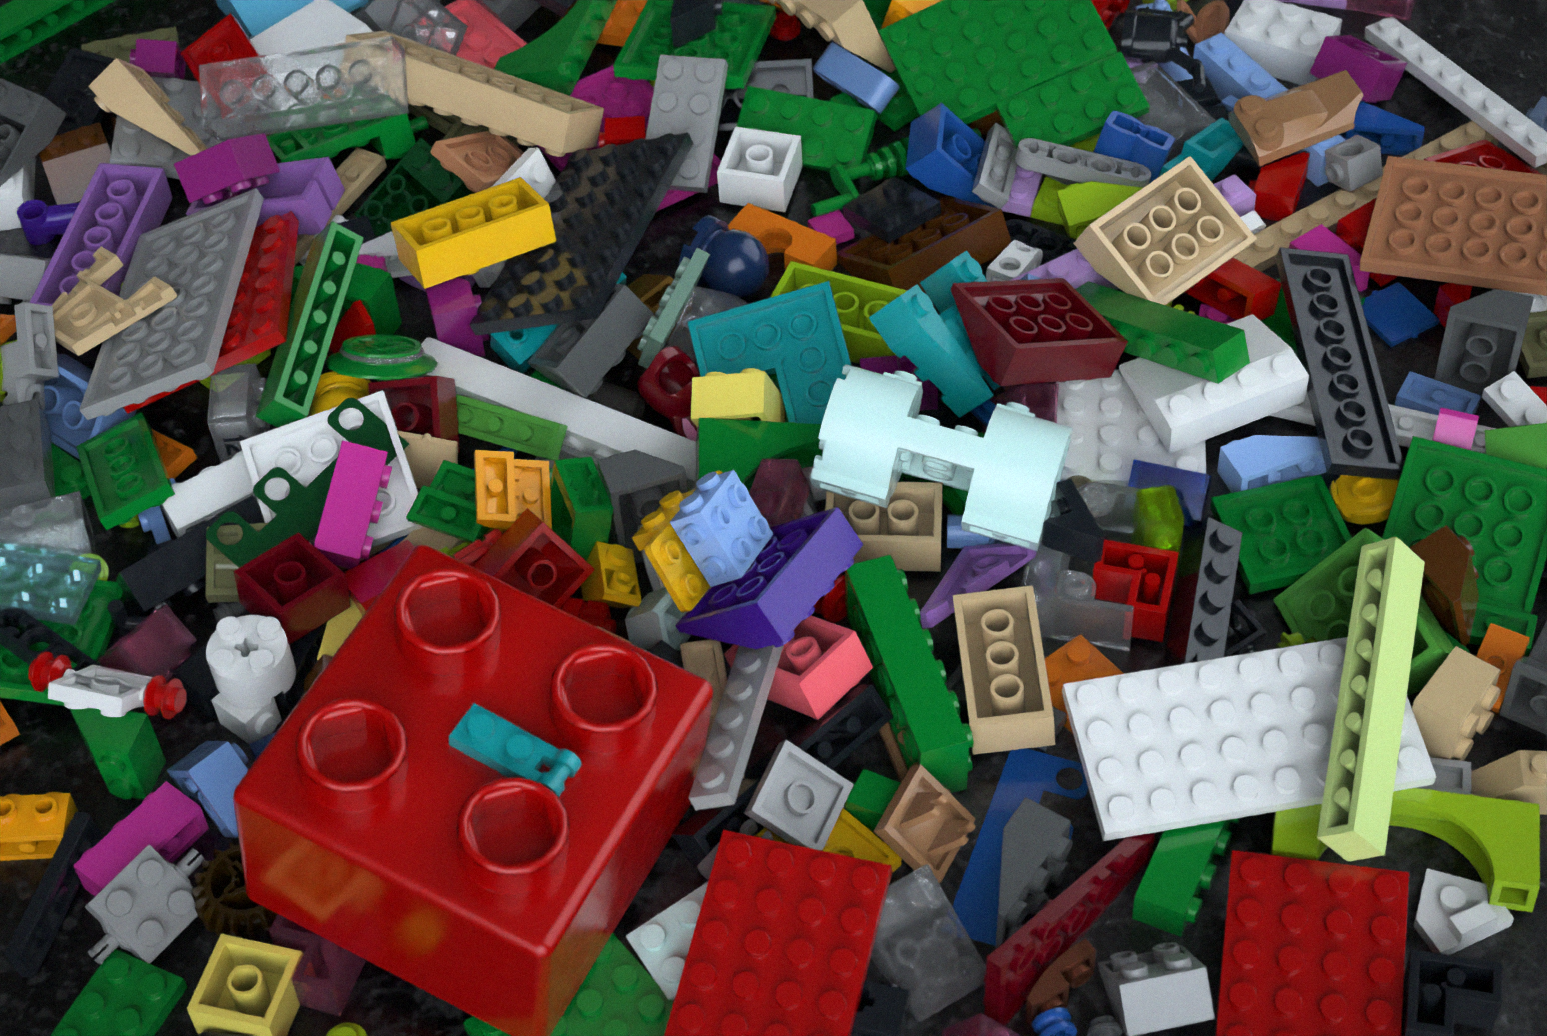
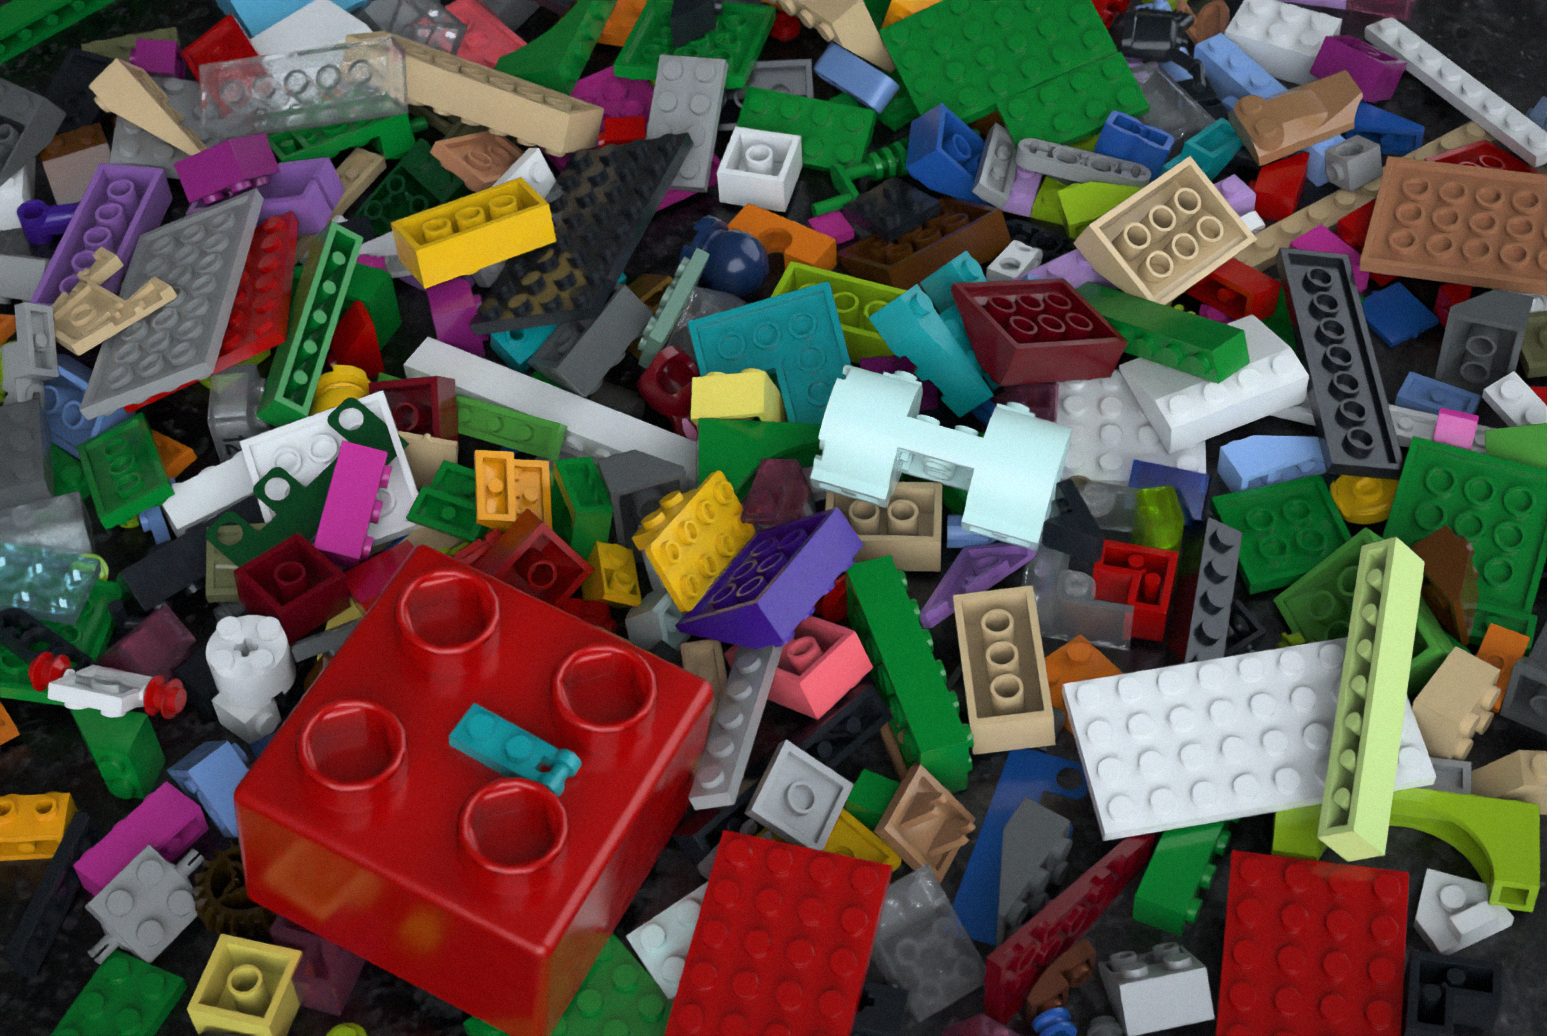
green piece [326,334,438,380] -> none
light blue brick [670,470,773,587] -> none
none -> dark grey plate [290,617,362,662]

